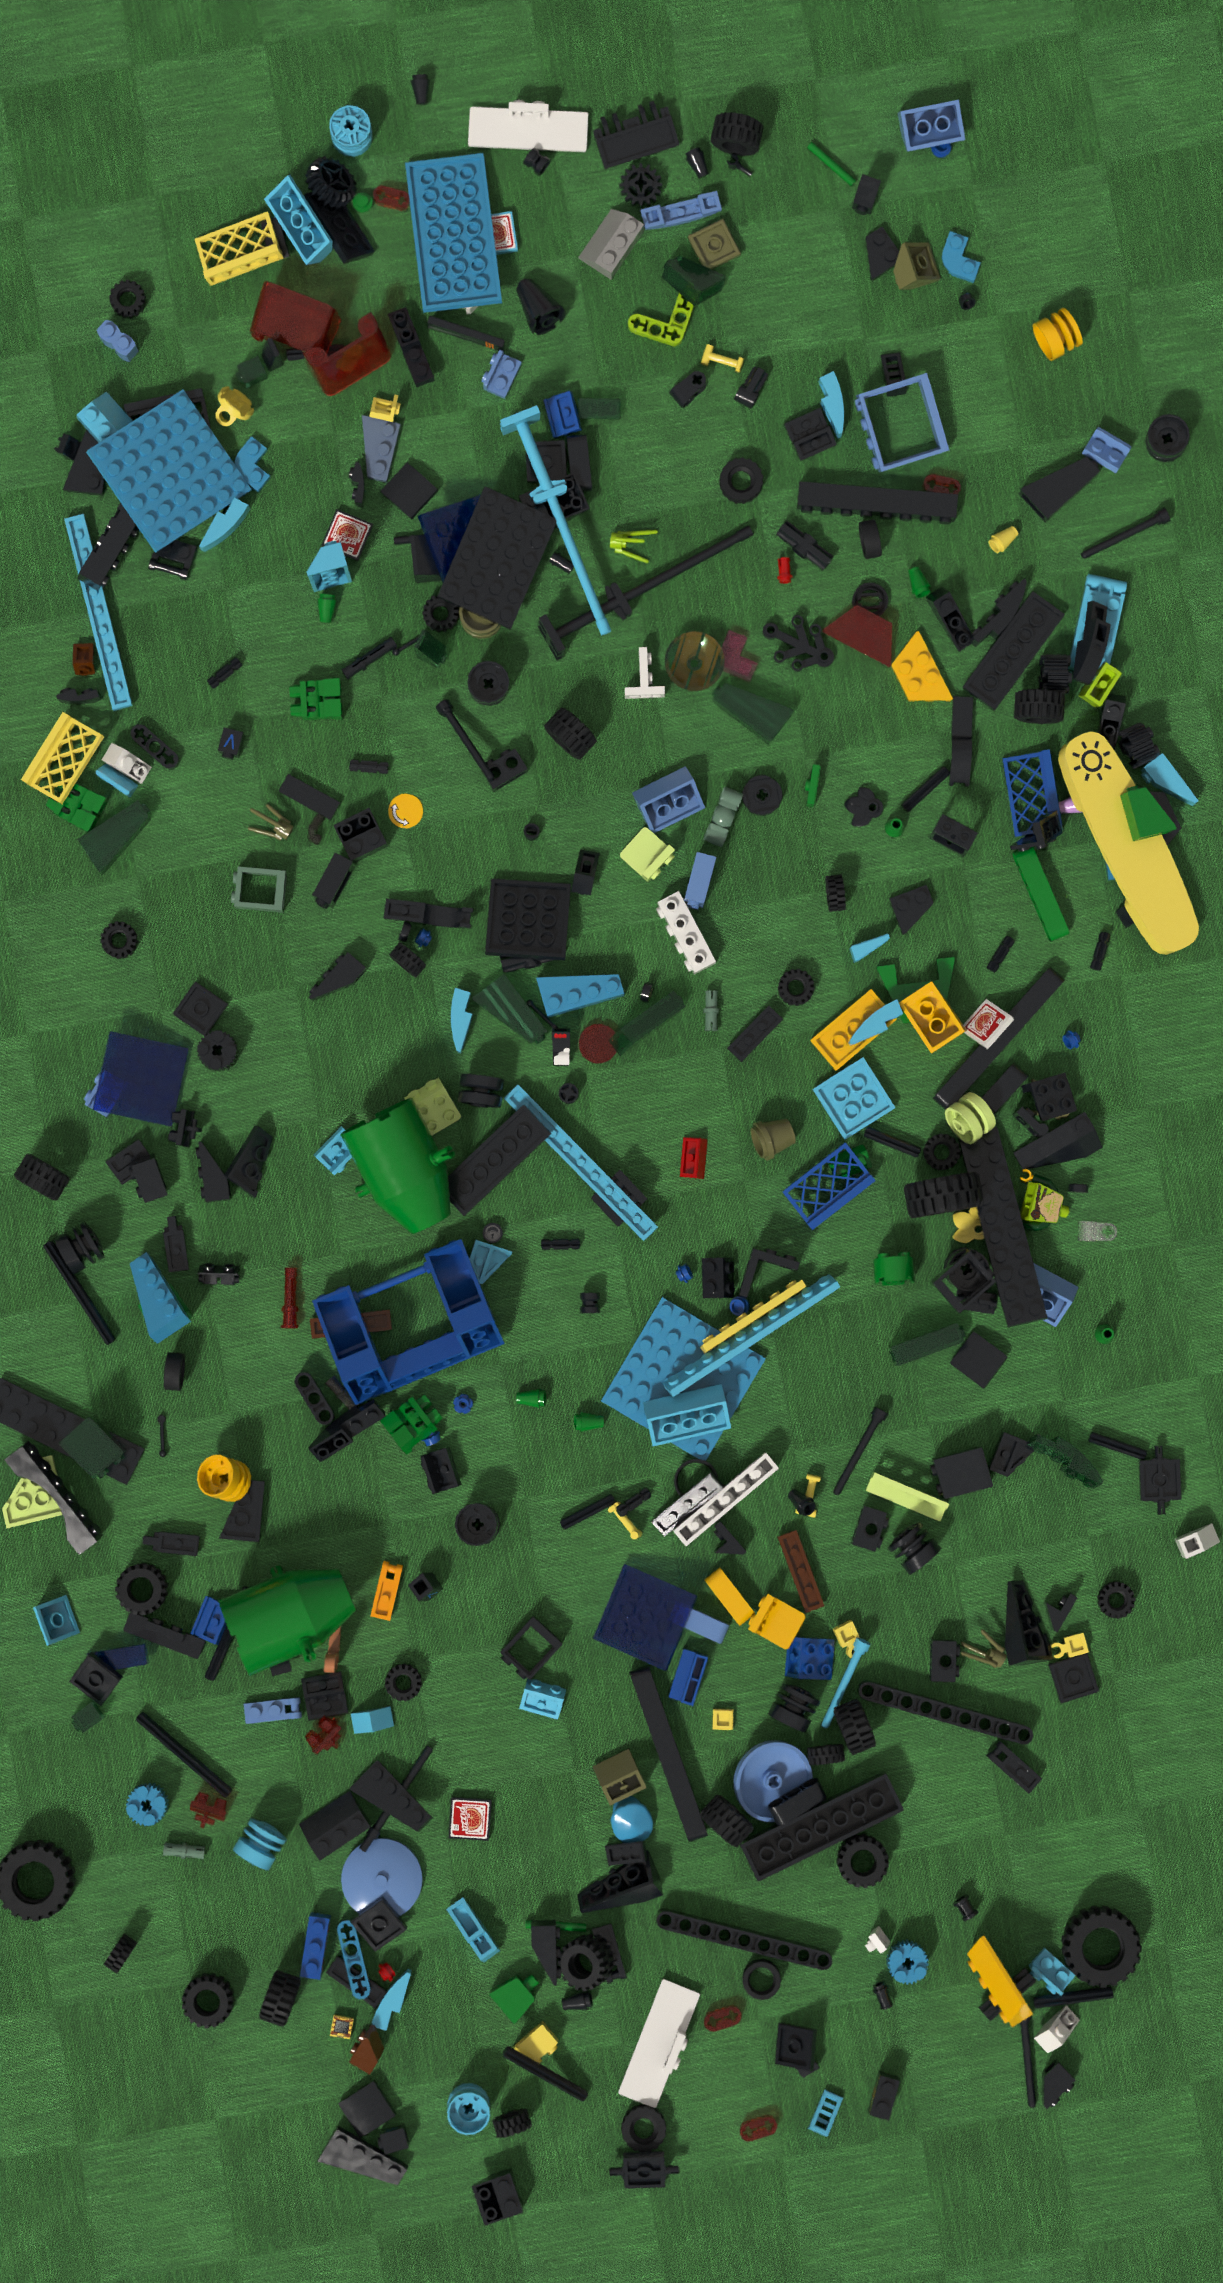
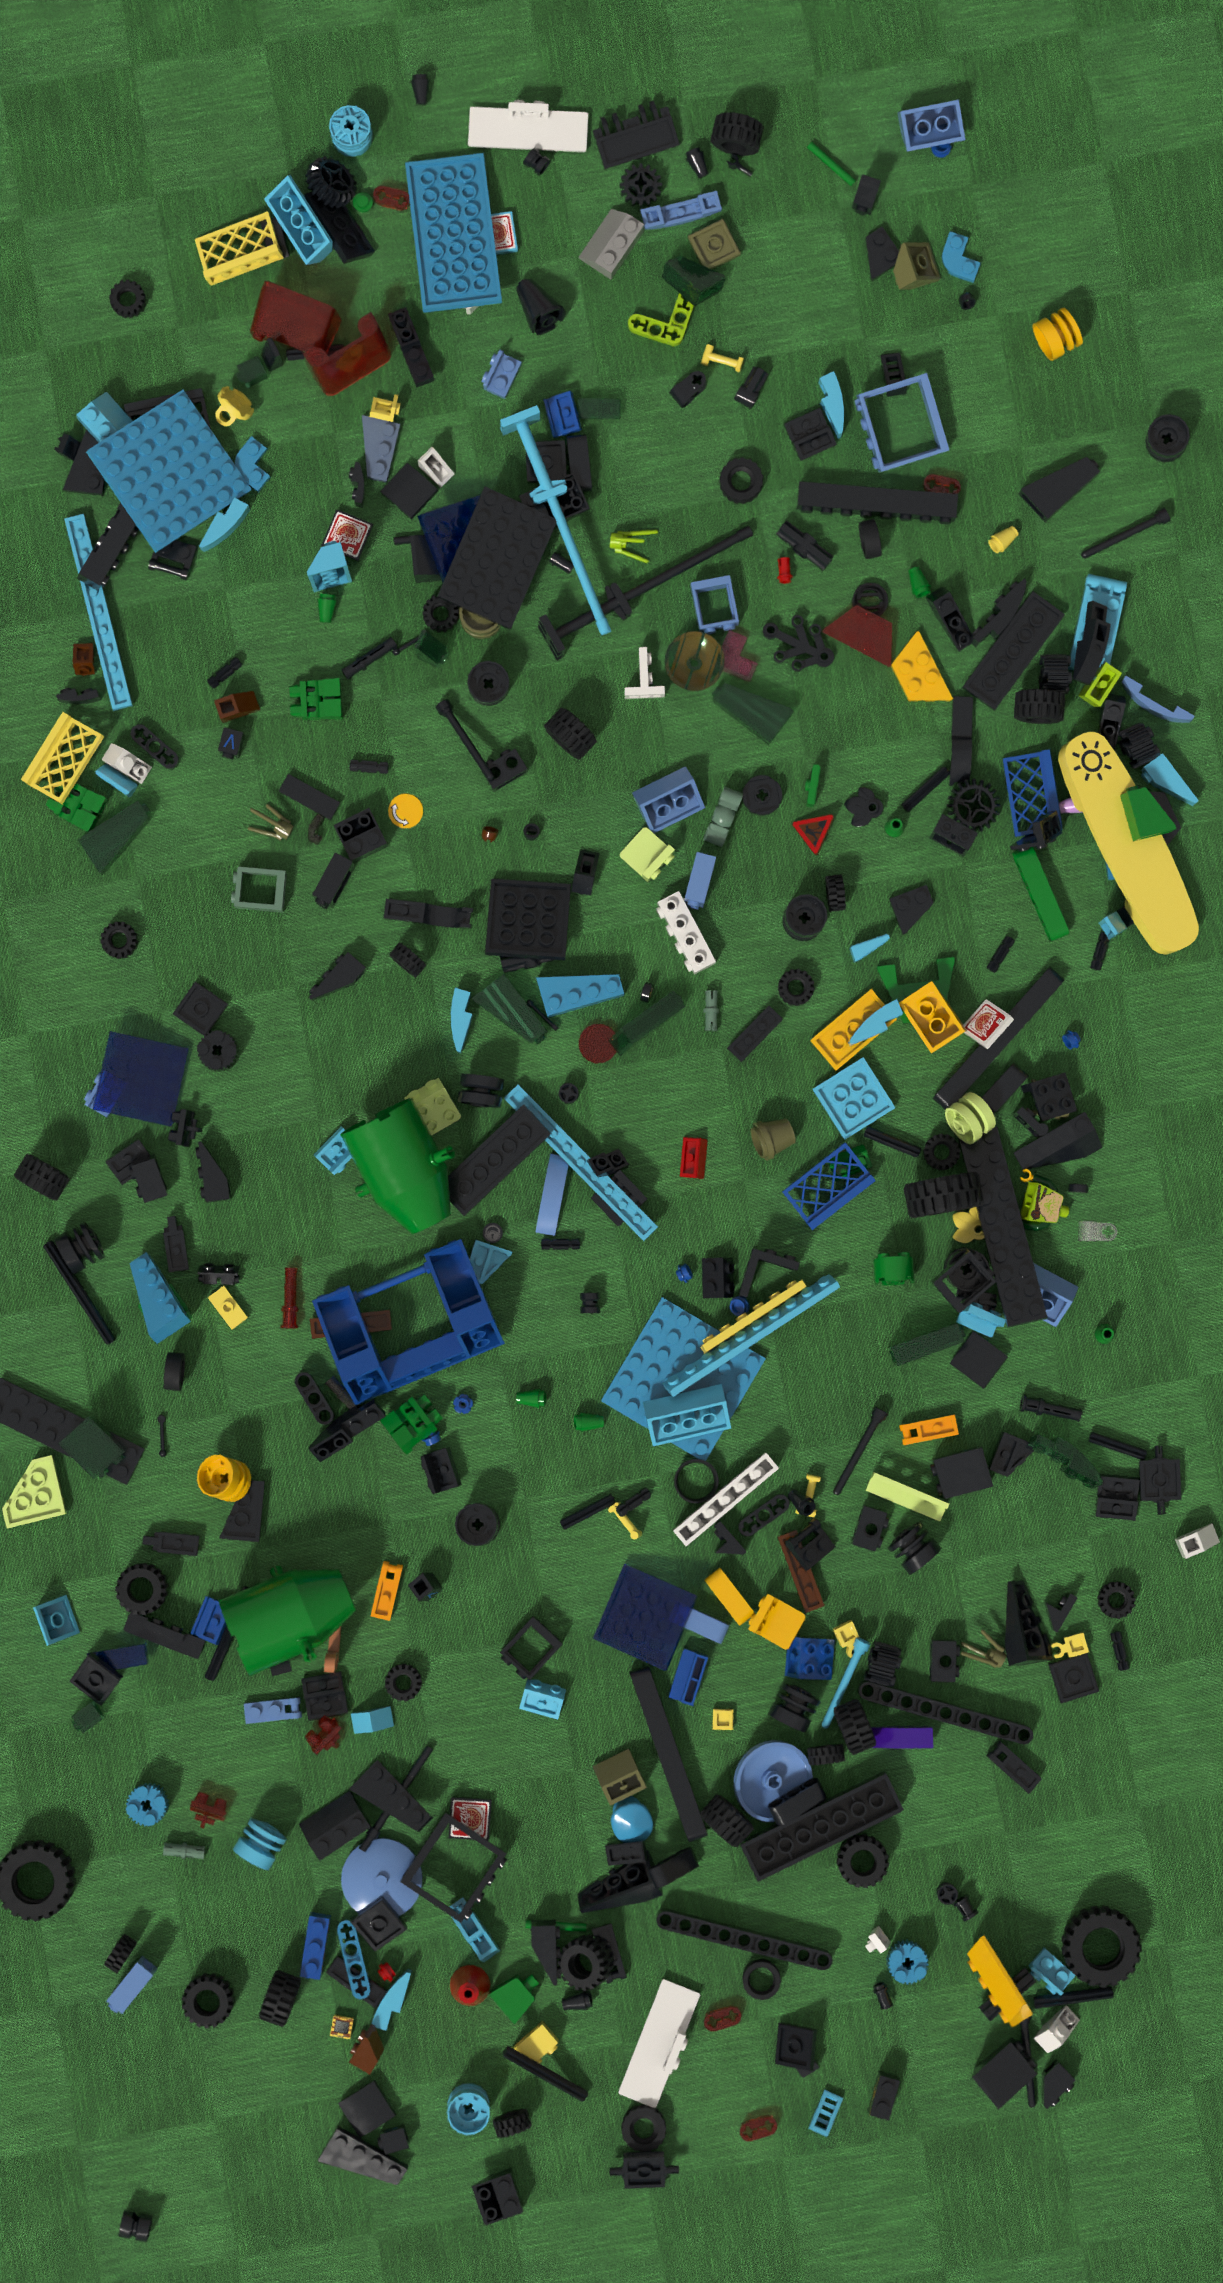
black arch [4,1440,103,1555] -> none
medium blue brick [97,320,139,362] -> none
black axle [136,1712,232,1798] -> none
black wing [224,1126,273,1198] -> none
black tile [398,921,411,943] -> none
blue plate [414,929,432,948] -> none
black tile [427,316,505,351] -> none
black leg [552,1028,570,1066] -> none
tile [651,1472,724,1537] -> none
medium blue bracket [1082,427,1132,473] -> none
none -> medium blue window [107,1956,158,2014]
none -> black wheel [119,2210,153,2242]
none -> light yellow plate [208,1286,248,1330]
none -> reddish brown slope [214,691,260,723]
none -> black window [400,1812,507,1923]
none -> white slope [418,447,454,488]
none -> red cone [450,1965,490,2006]
none -> reddish brown hinge [481,826,498,843]
none -> medium blue slope [535,1154,569,1236]
none -> black slope [587,1149,629,1177]
none -> black beam [647,1847,699,1889]
none -> medium blue window [690,575,739,635]
none -> black beam [738,1494,790,1536]
none -> black wheel [782,894,827,941]
none -> black plate [785,1518,836,1571]
none -> piece [792,814,835,855]
none -> black brick [864,1641,902,1687]
none -> dark purple slope [871,1726,933,1749]
none -> light orange plate [899,1415,959,1445]
none -> black wheel [936,1882,958,1905]
none -> black gear [947,779,1001,832]
none -> medium azure bracket [956,1302,1006,1337]
none -> black slope [972,2037,1038,2110]
none -> black pin [1019,1394,1082,1422]
none -> black slope [1095,1474,1140,1521]
none -> medium azure slope [1099,911,1127,940]
none -> black axle [1110,1631,1130,1671]
none -> medium blue slope [1121,676,1194,723]

